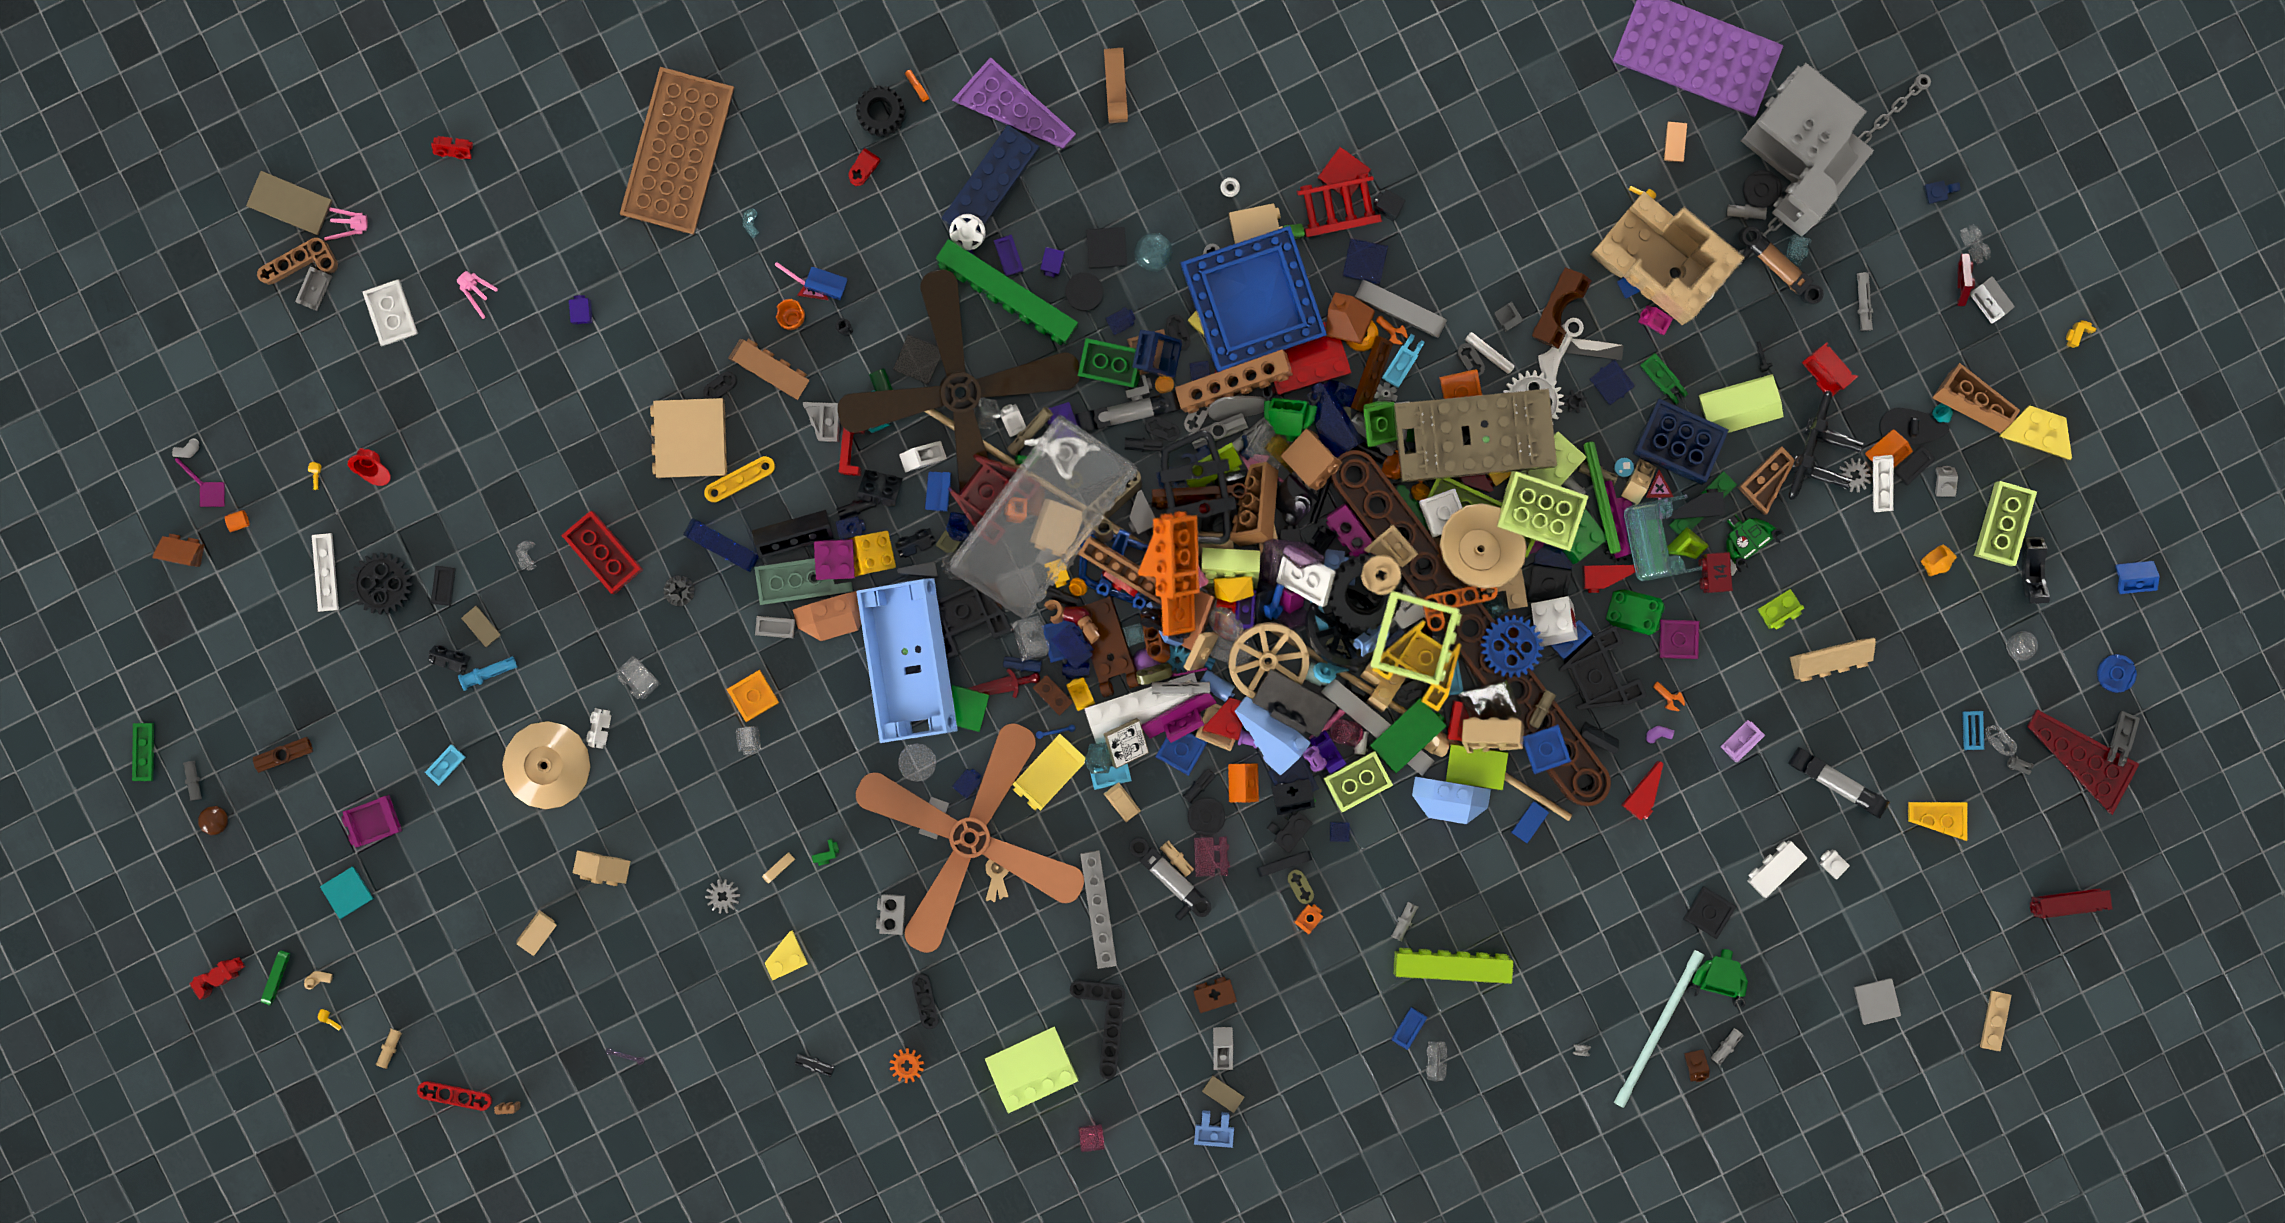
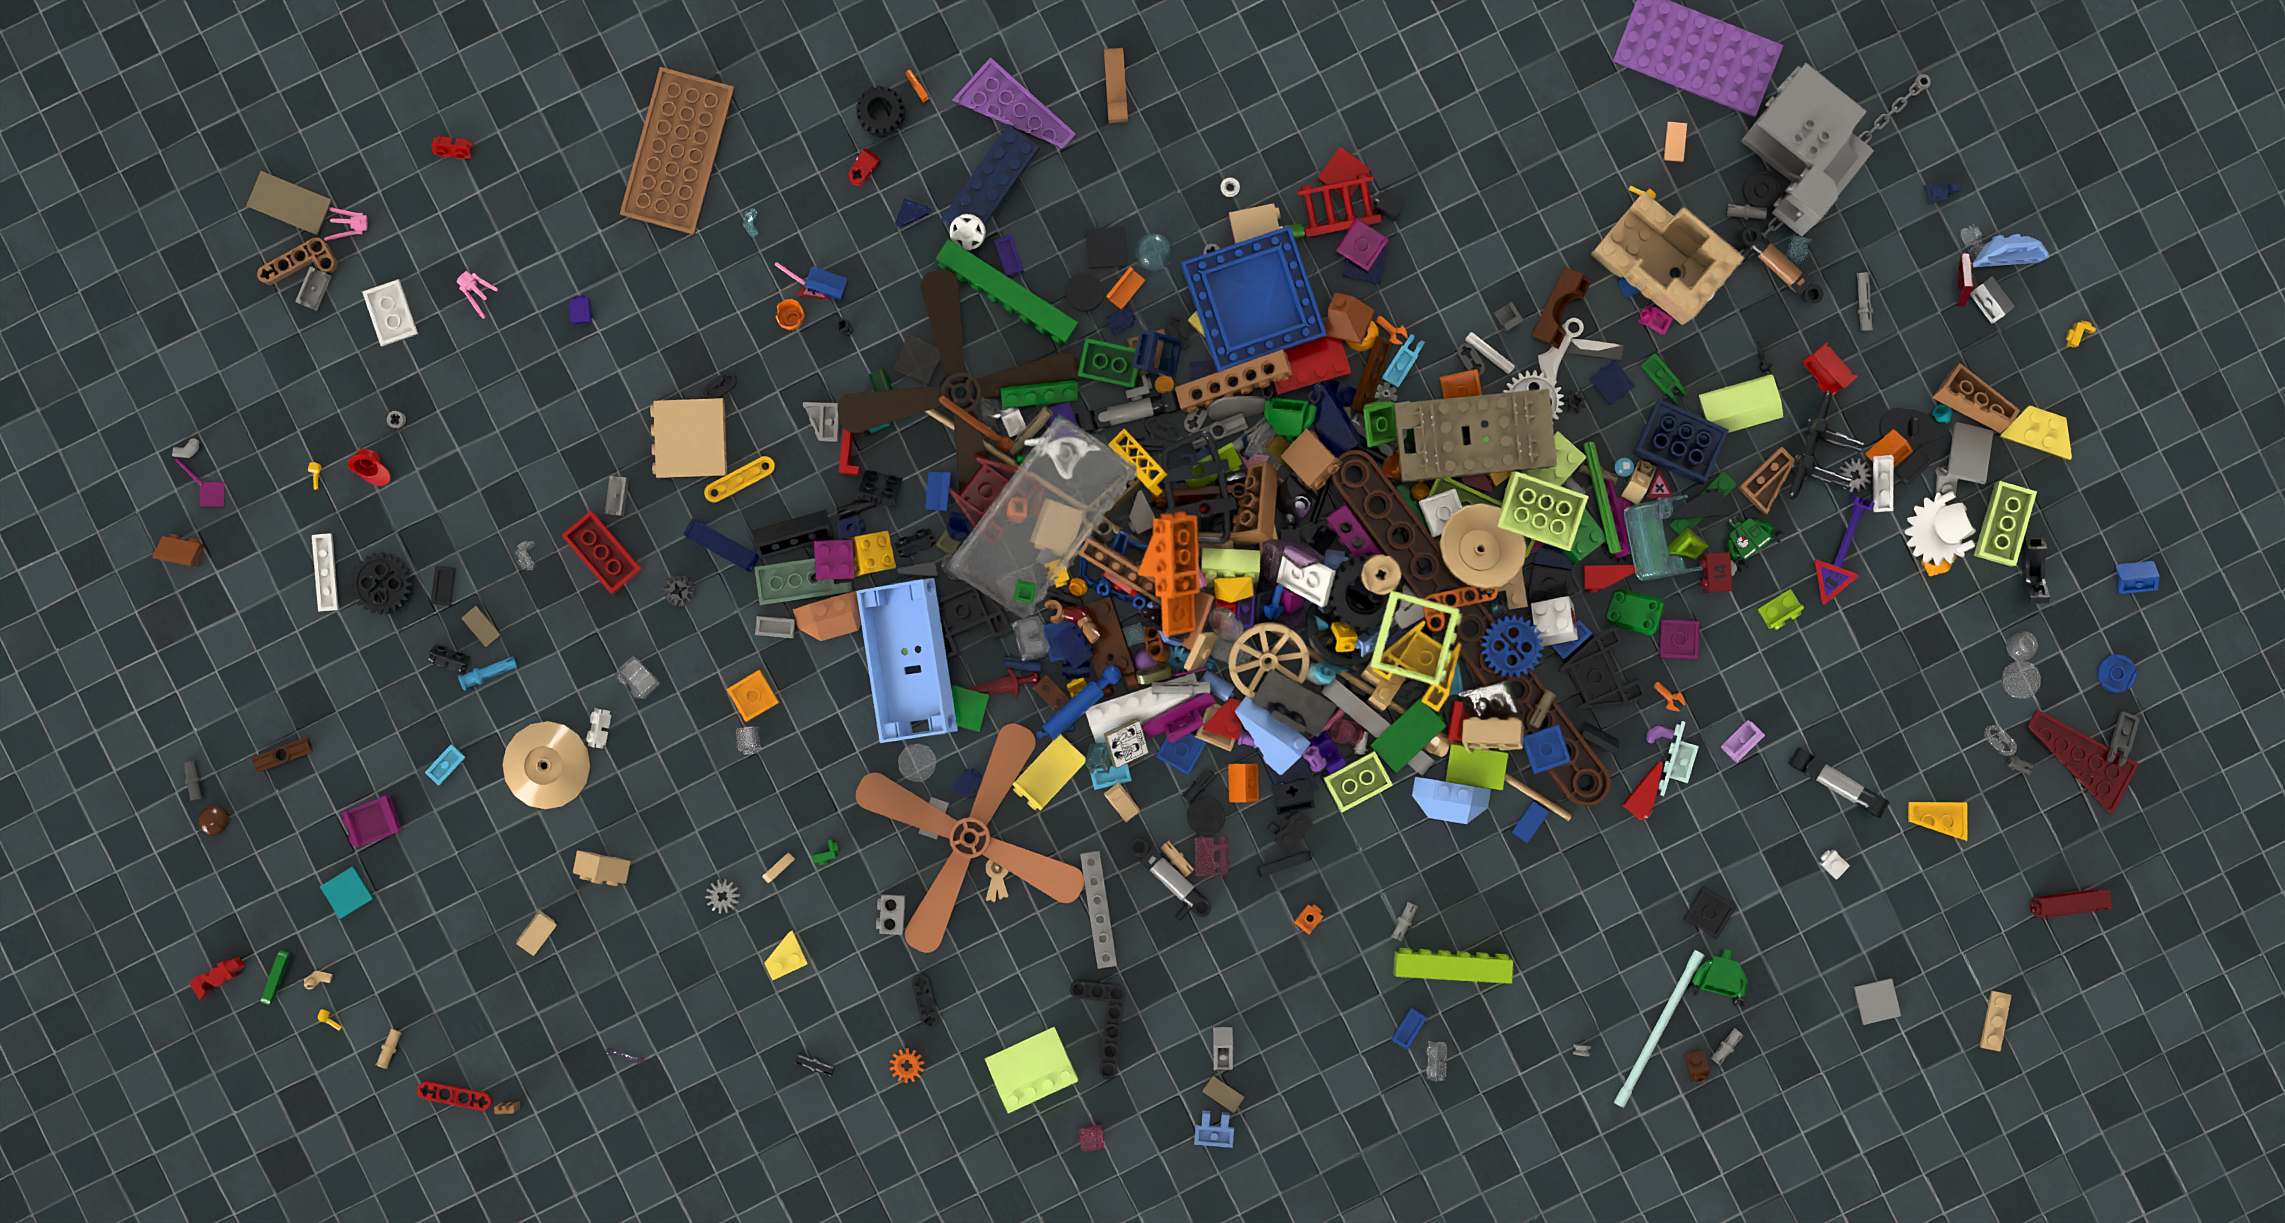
green plate [132,723,154,781] -> none
orange beam [225,510,250,532] -> none
medium nougat wedge [728,339,809,400] -> none
white slope [899,441,947,473] -> none
dark purple brick [1040,247,1065,278] -> none
reddish brown brick [1193,976,1237,1013] -> none
olive beam [1287,869,1314,904] -> none
clear blue tile [1330,822,1350,842] -> none
light grey beam [1355,280,1447,338] -> none
tan wing [1364,525,1418,567] -> none
white brick [1747,841,1807,898] -> none
tan slope [1790,638,1876,682] -> none
dark azure tile [1963,711,1984,750] -> none
none -> light grey bush [387,411,406,428]
none -> light grey hinge [604,476,629,517]
none -> clear blue slope [895,198,933,229]
none -> dark orange piece [939,396,1013,453]
none -> green plate [1000,380,1078,408]
none -> green tile [1013,580,1037,603]
none -> blue piece [1041,666,1121,741]
none -> orange panel [1106,266,1145,310]
none -> yellow fence [1108,429,1167,497]
none -> yellow bracket [1331,622,1358,652]
none -> magenta tile [1335,218,1389,271]
none -> light aqua bracket [1658,721,1699,796]
none -> dark purple piece [1814,493,1875,605]
none -> white piece [1905,491,1976,566]
none -> light grey tile [1947,422,1993,484]
none -> light blue wedge [1973,234,2049,267]
none -> clear tile [2002,661,2041,699]

